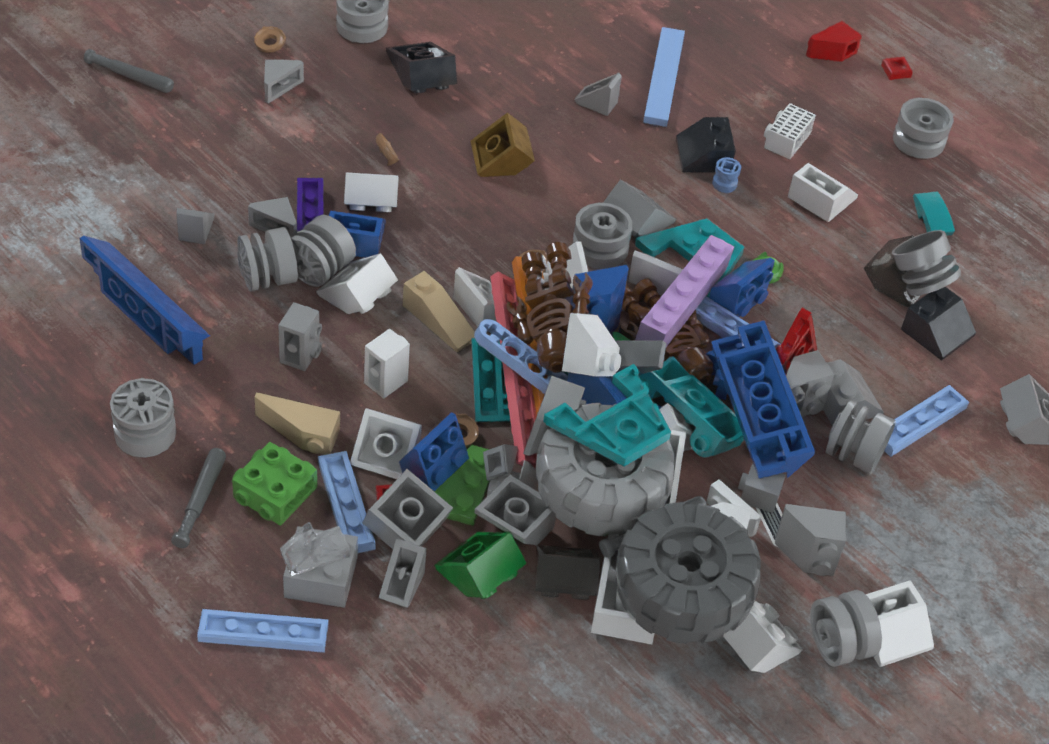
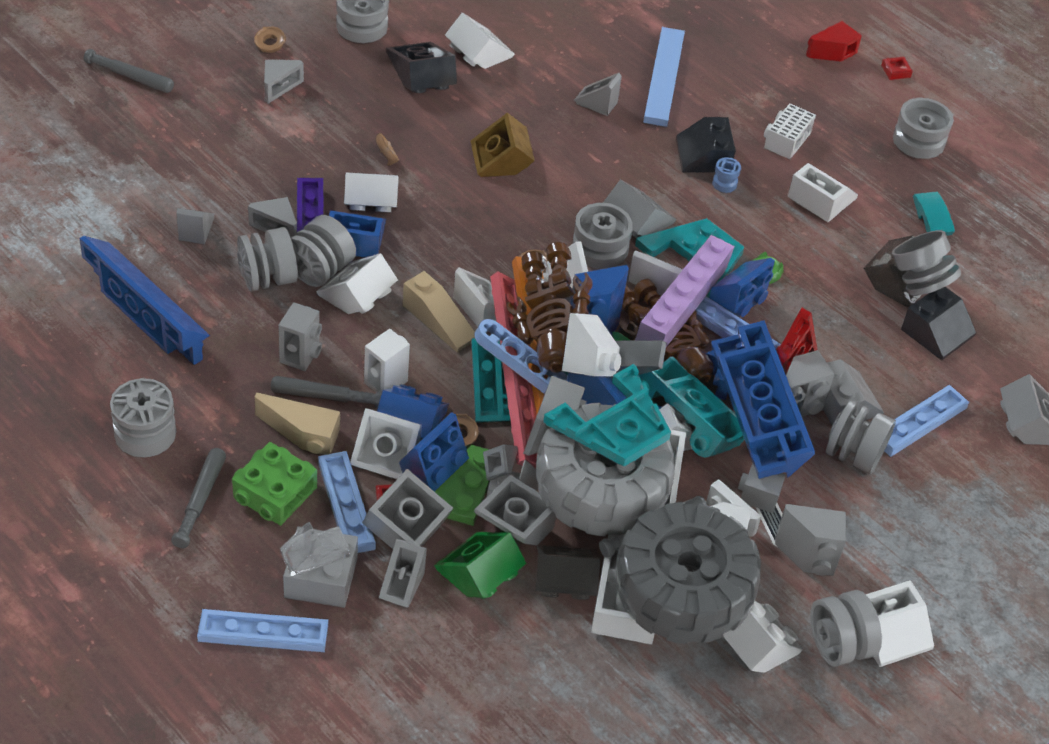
none -> dark grey piece [271,376,382,408]
none -> blue slope [377,384,449,438]
none -> white slope [445,13,514,69]

